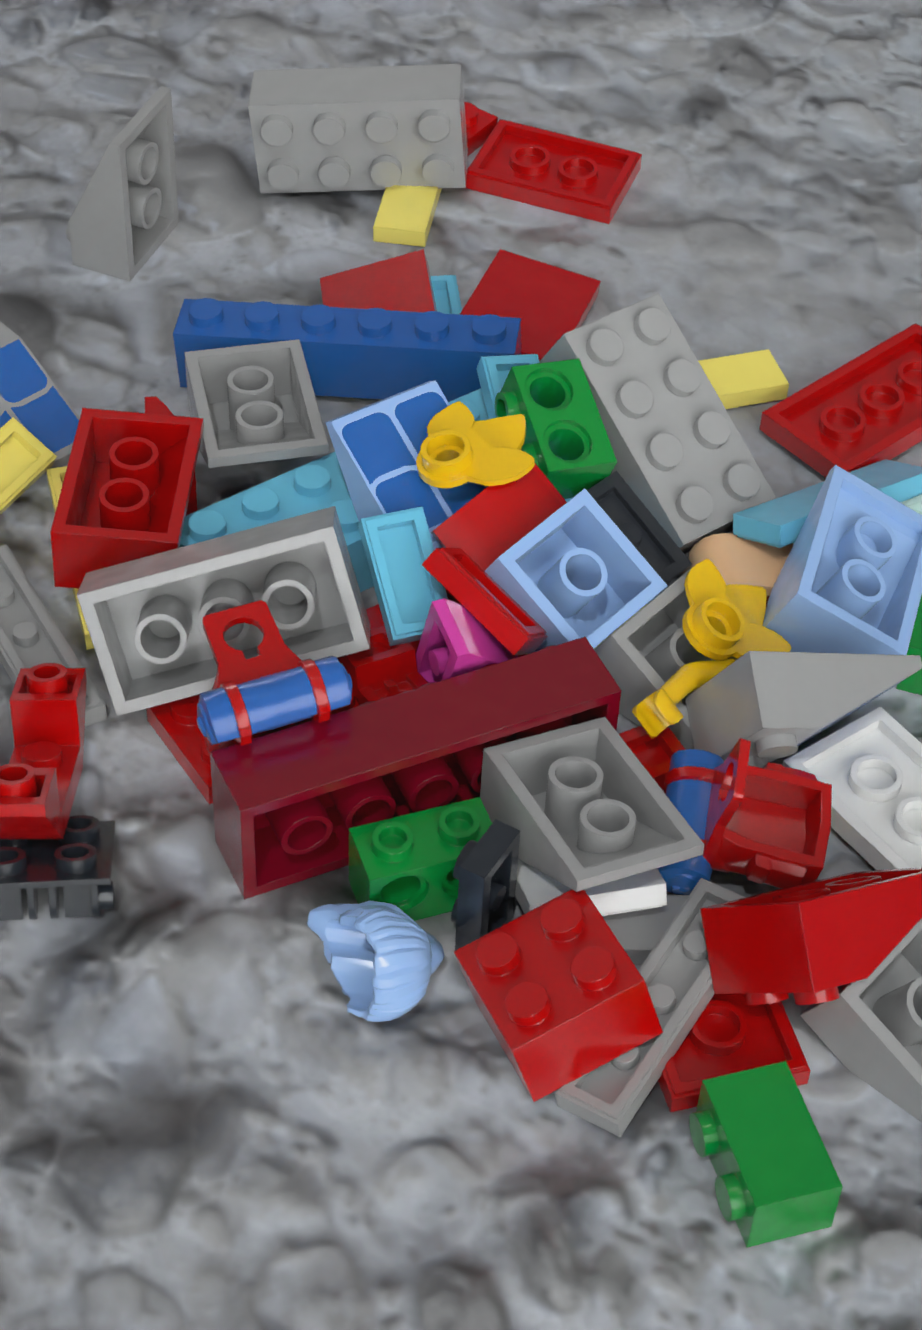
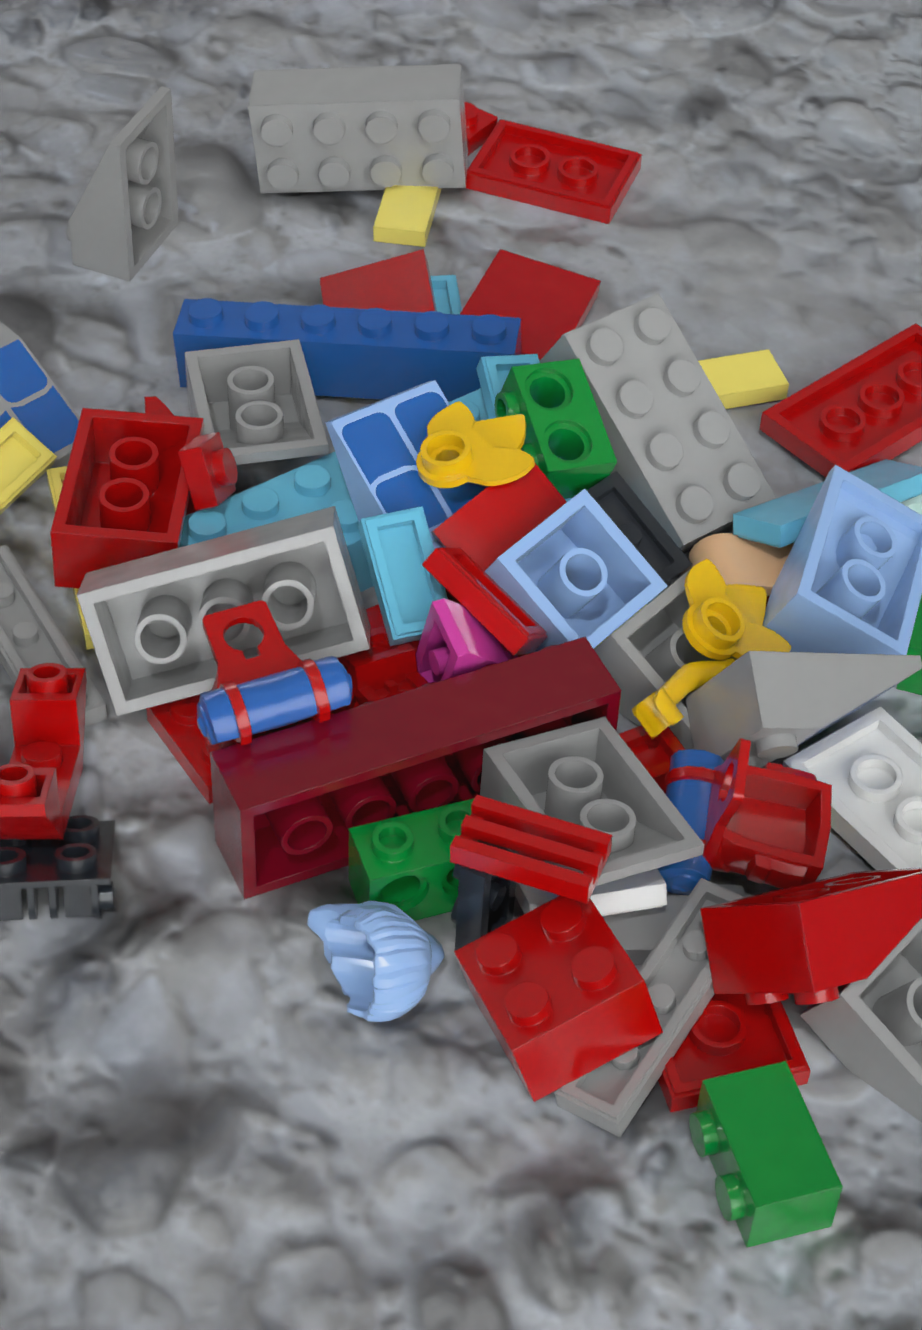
none -> red plate [178,432,238,511]
none -> red tile [450,794,612,904]

